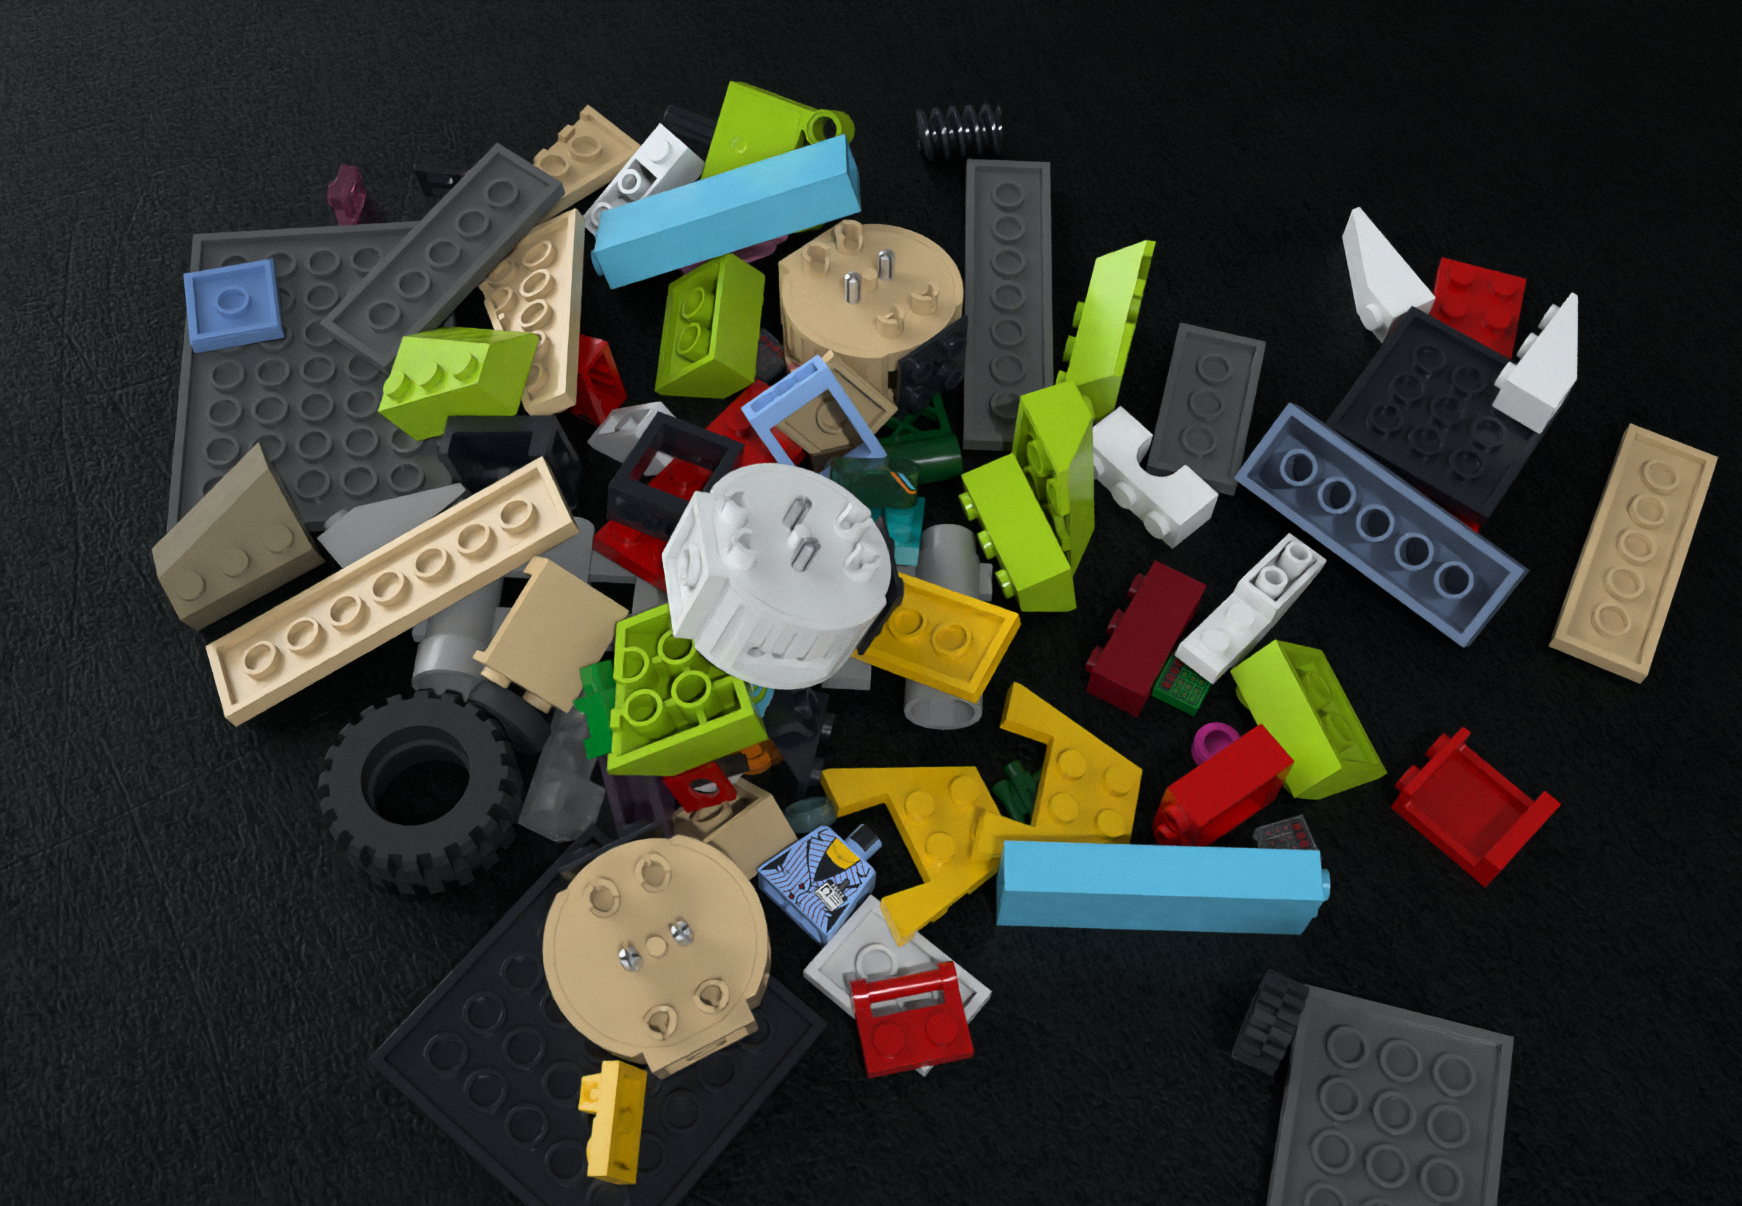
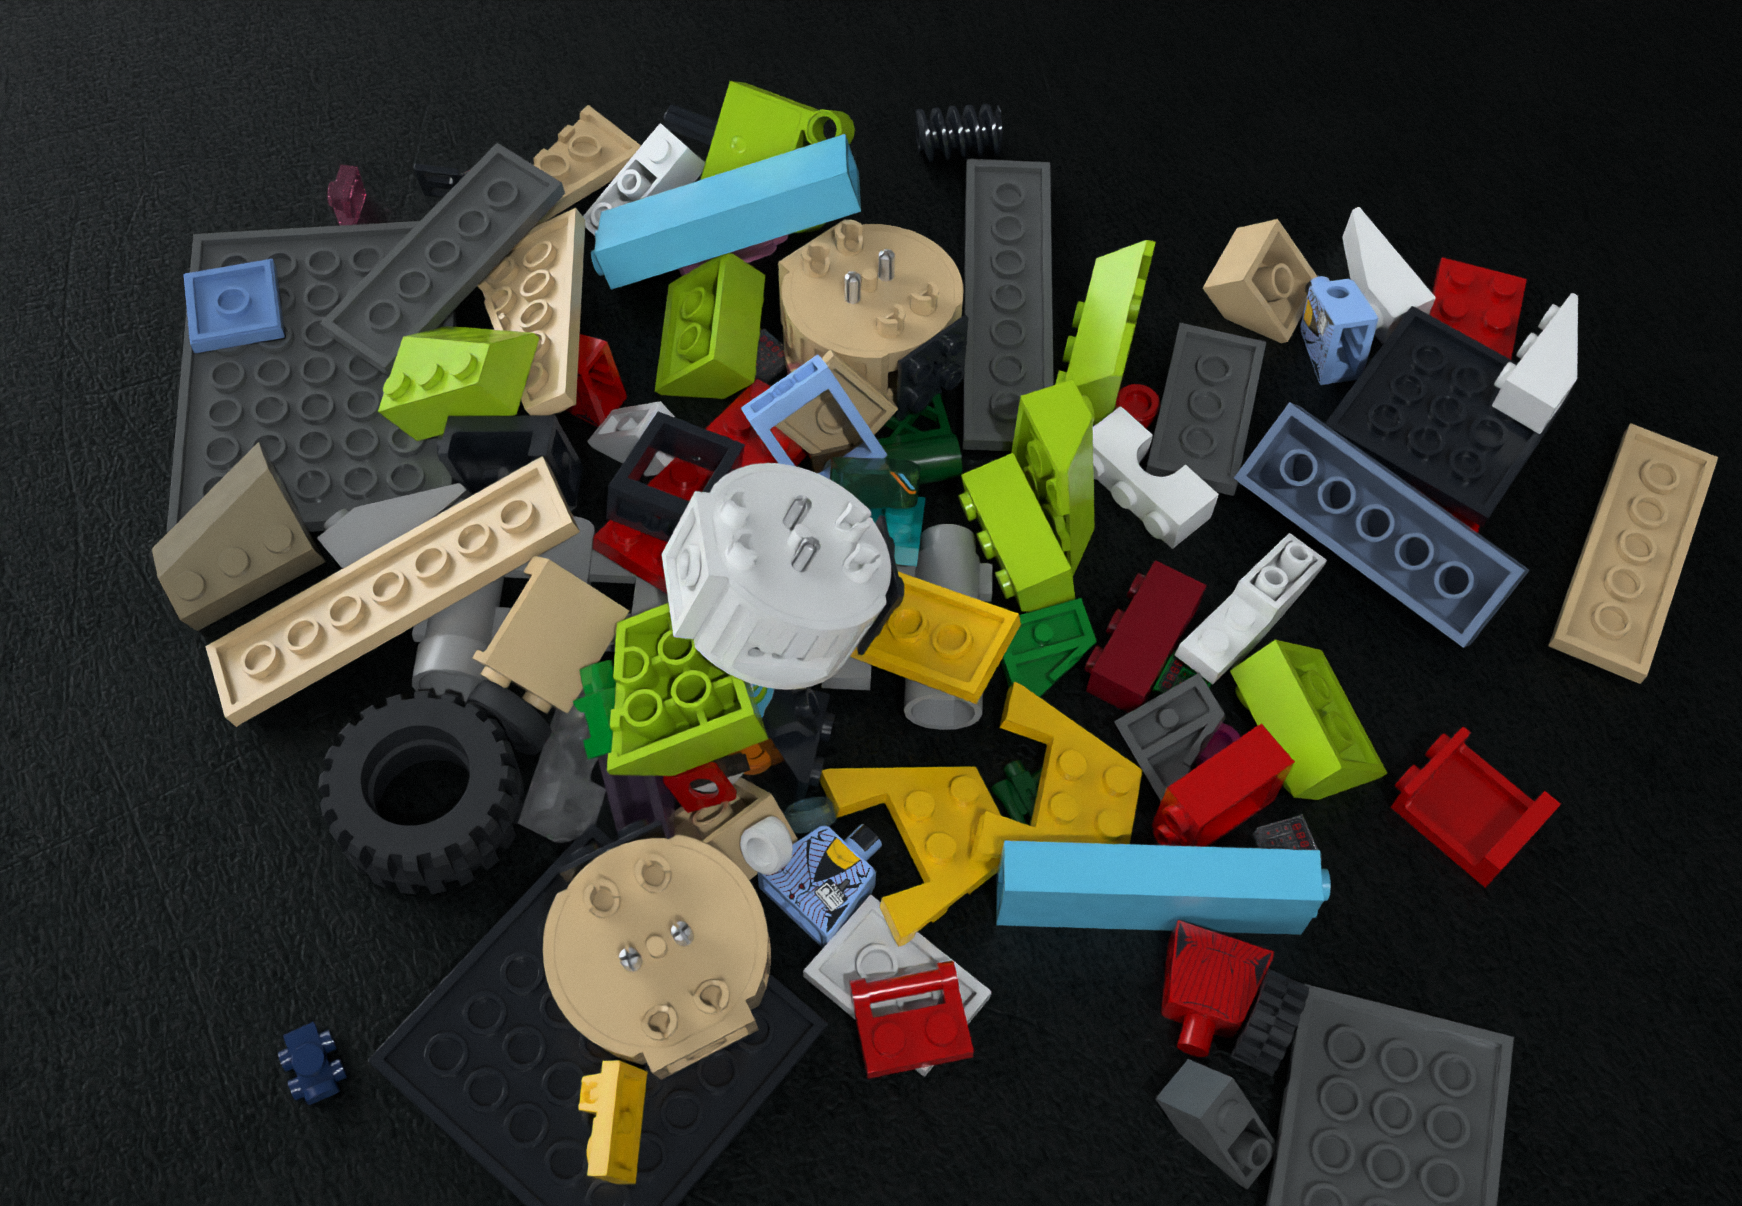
none -> dark blue piece [278,1022,348,1105]
none -> white tile [740,816,793,875]
none -> green wing [1000,598,1097,697]
none -> red tile [1114,384,1160,428]
none -> dark grey wing [1114,673,1226,801]
none -> dark grey slope [1156,1059,1276,1189]
none -> red torso [1161,920,1274,1057]
none -> tan slope [1203,219,1317,343]
none -> light blue torso [1301,276,1378,385]

